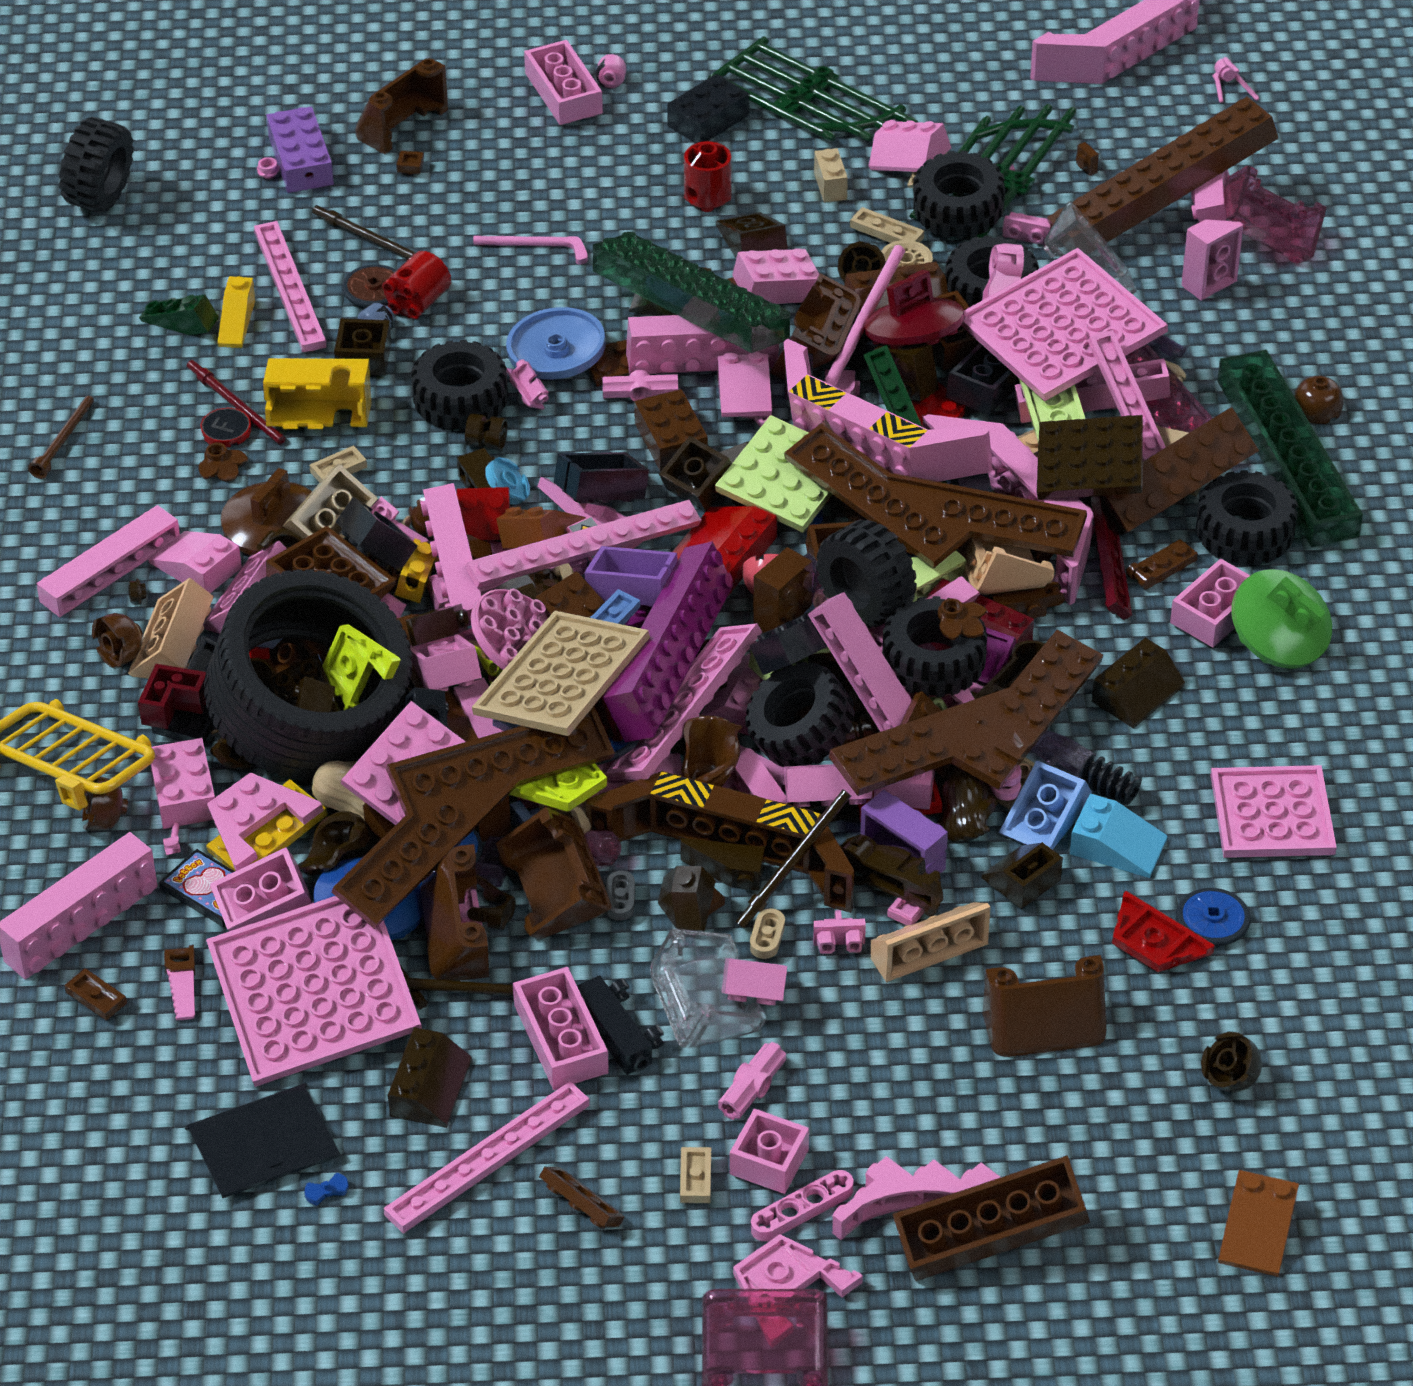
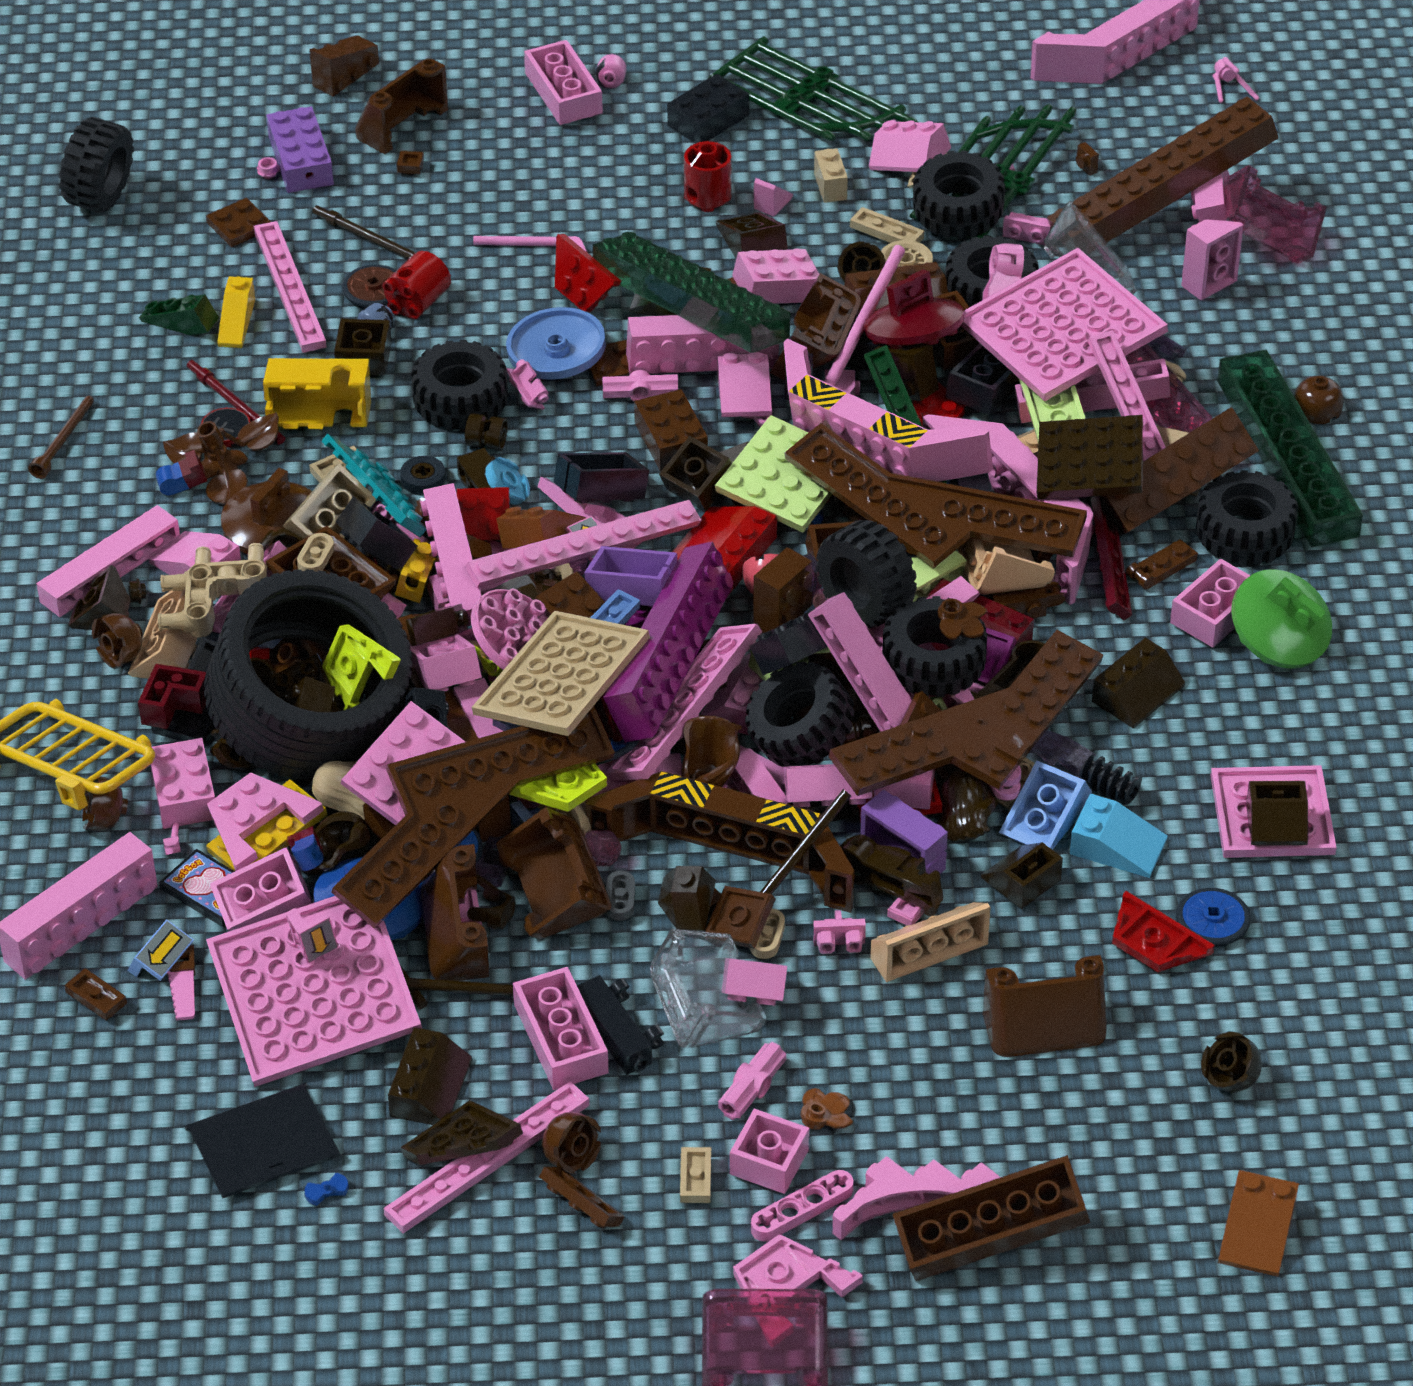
dark brown slope [680,838,765,891] -> none
none -> dark brown slope [68,565,131,630]
none -> panel [127,919,194,981]
none -> leg [156,450,208,495]
none -> tan pin [158,543,267,638]
none -> reddish brown plant [163,412,279,505]
none -> reddish brown plate [206,198,271,247]
none -> panel [285,908,338,963]
none -> blue leg [287,826,323,871]
none -> tan plate [297,533,334,572]
none -> reddish brown wedge [309,35,379,97]
none -> teal wing [321,433,426,537]
none -> black bush [400,456,446,495]
none -> dark brown plate [400,1100,523,1165]
none -> reddish brown cylinder [542,1112,601,1174]
none -> red wing [555,234,621,312]
none -> reddish brown tile [703,886,776,949]
none -> bright pink slope [754,178,794,217]
none -> dark orange plate [800,1088,853,1130]
none -> dark brown slope [1246,781,1308,845]

